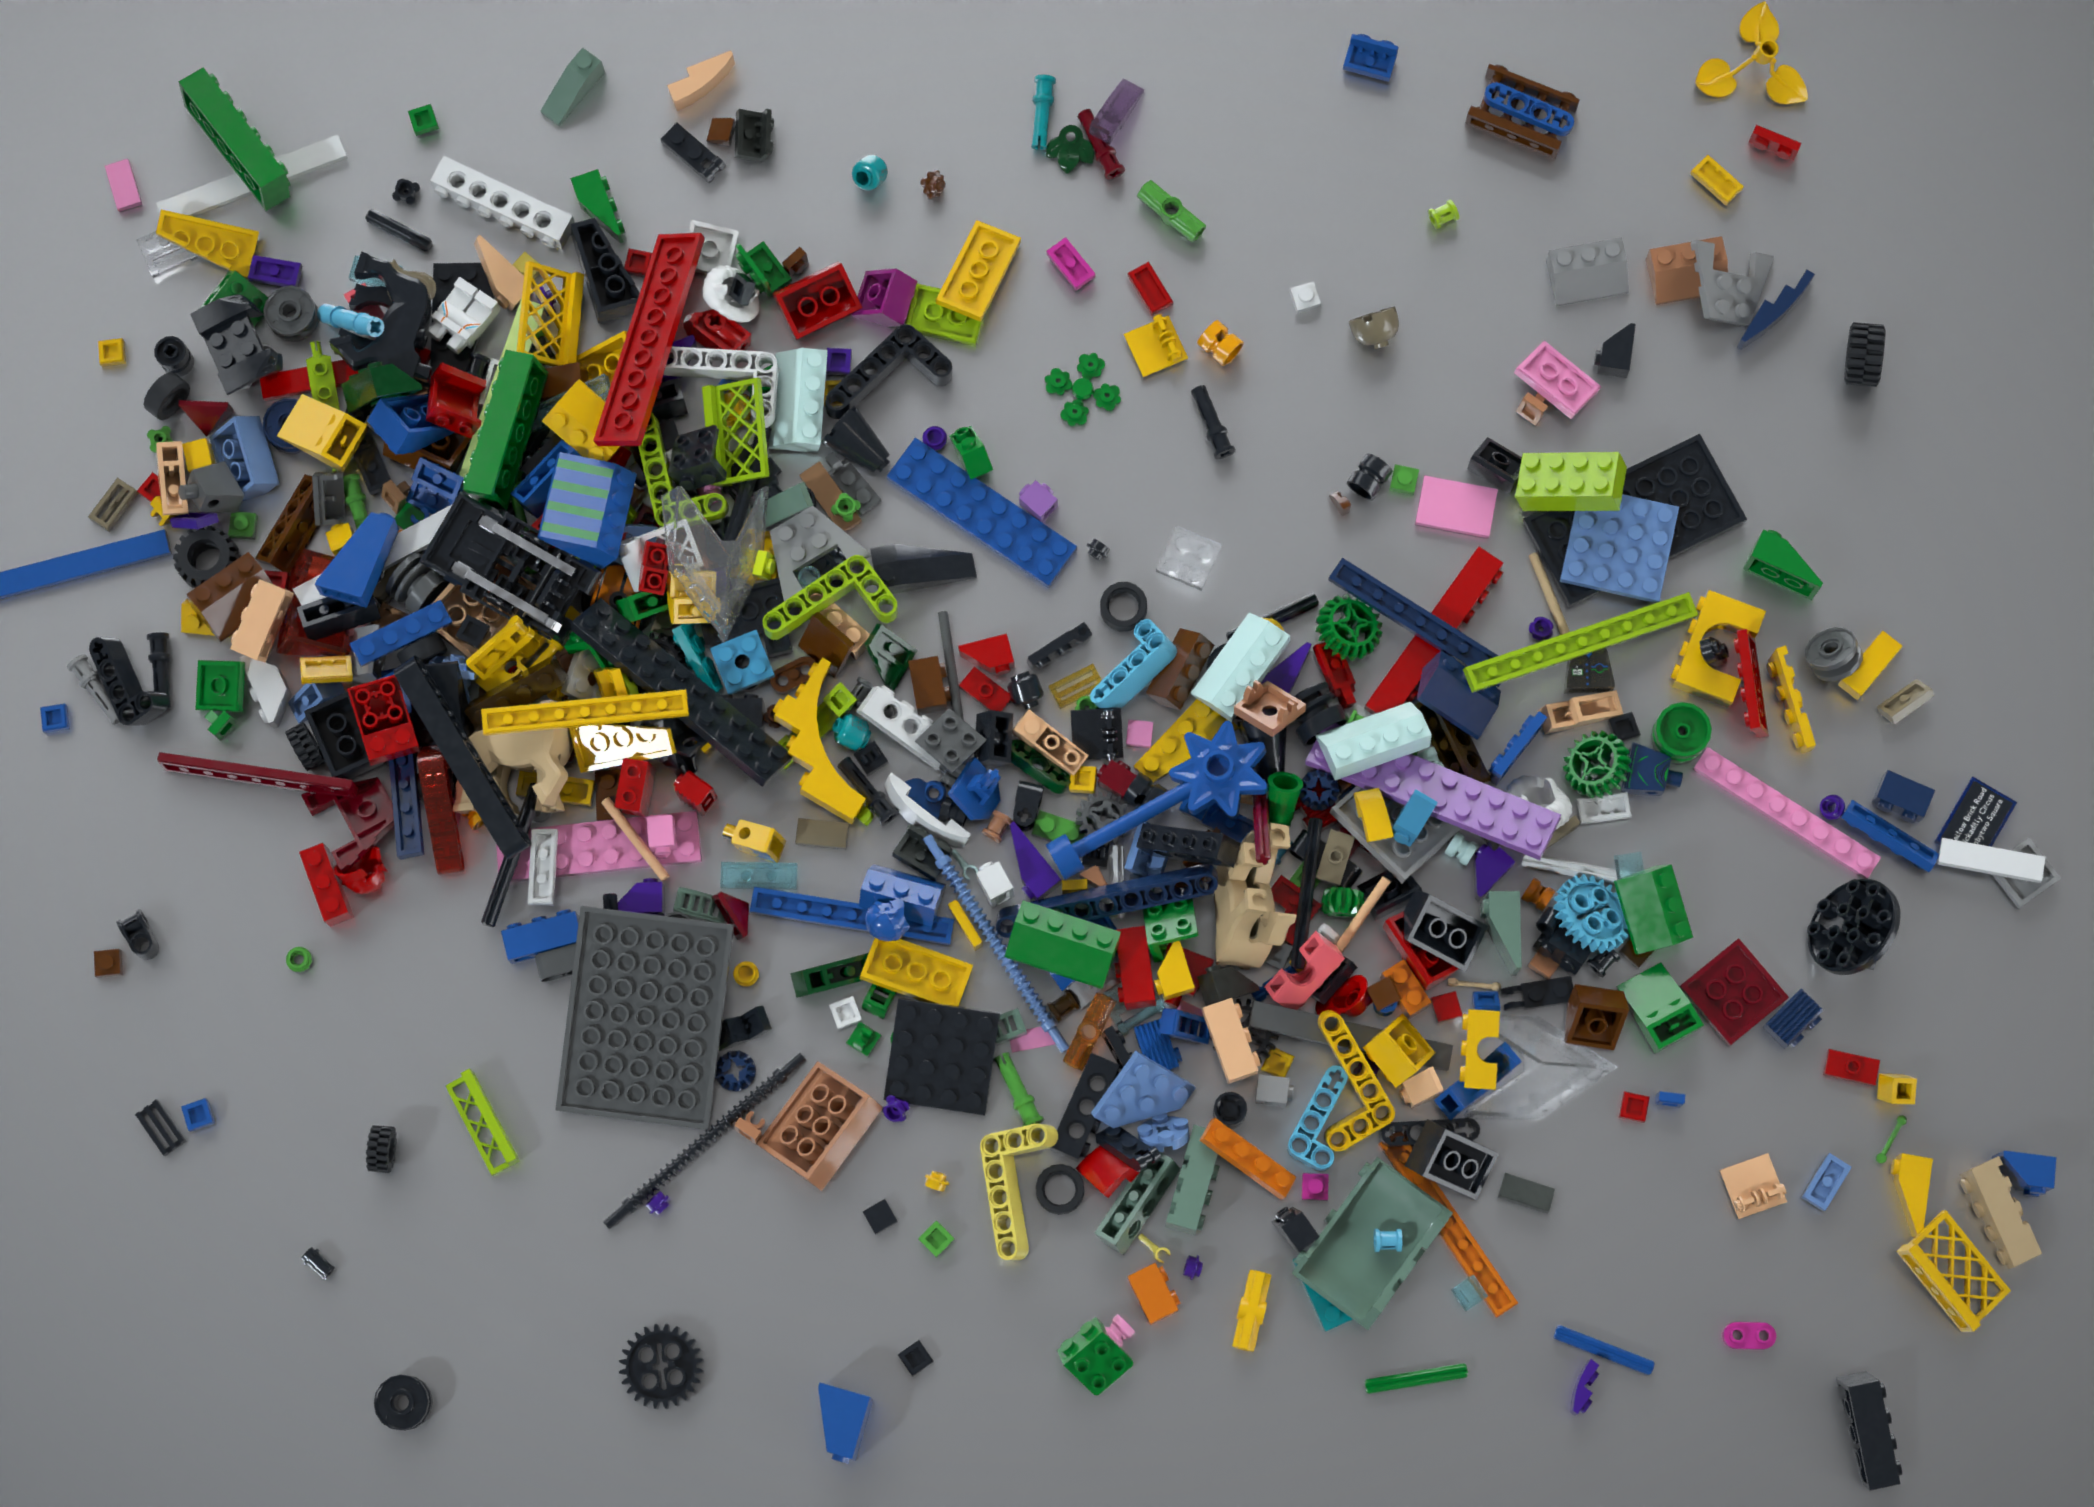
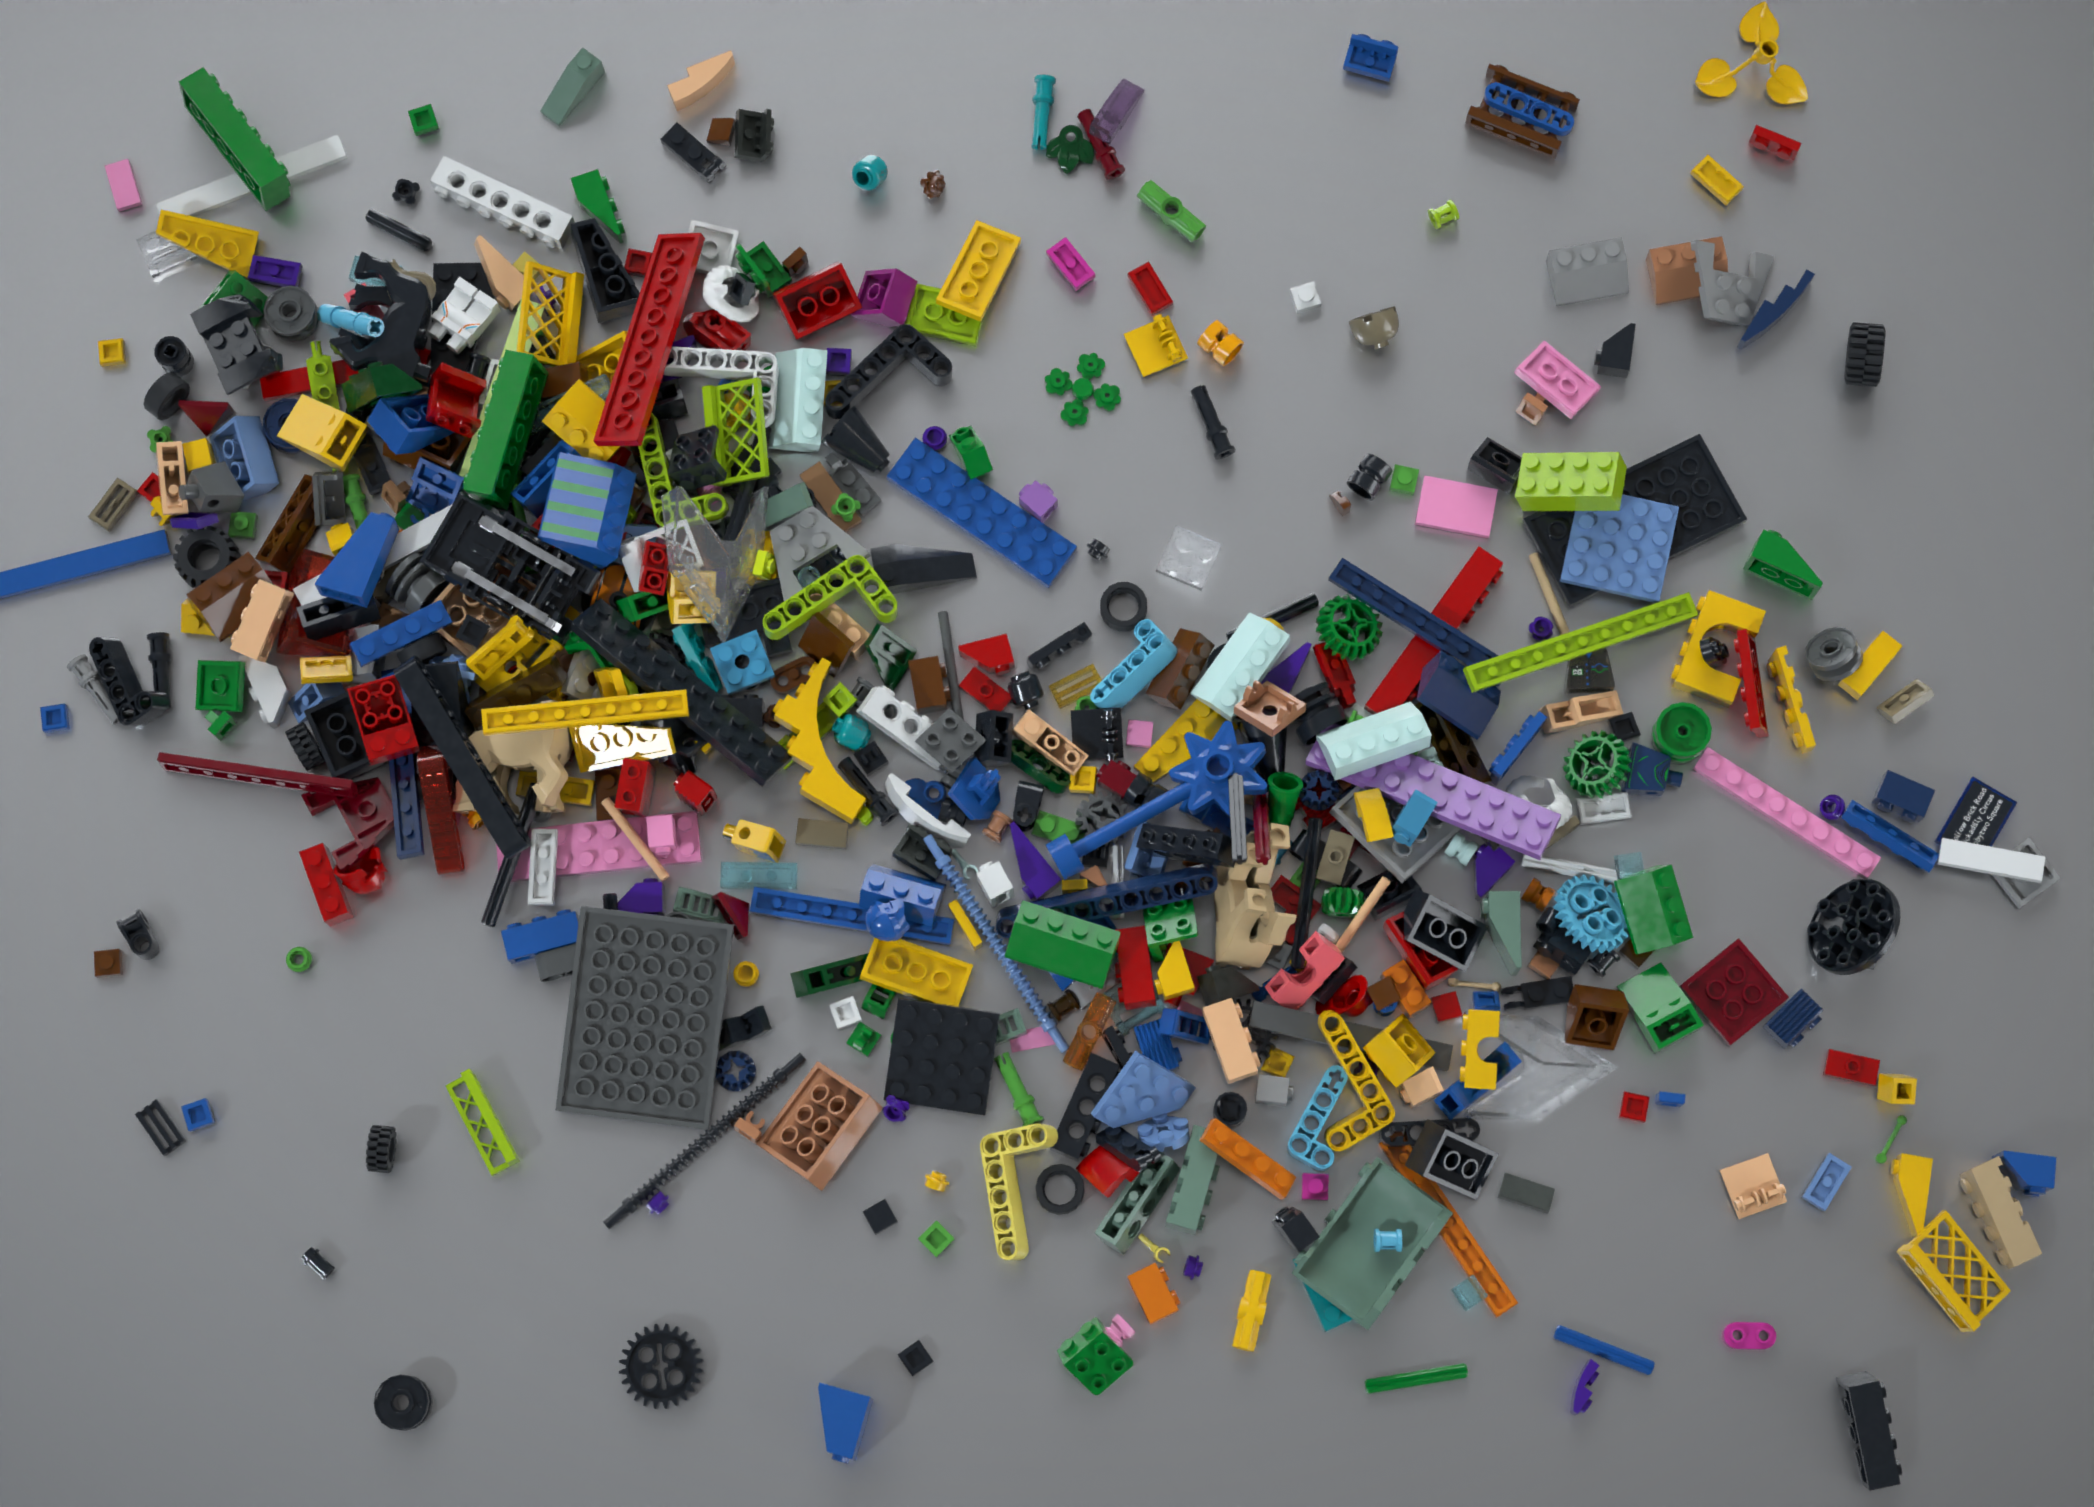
none -> axle [1228,773,1248,864]

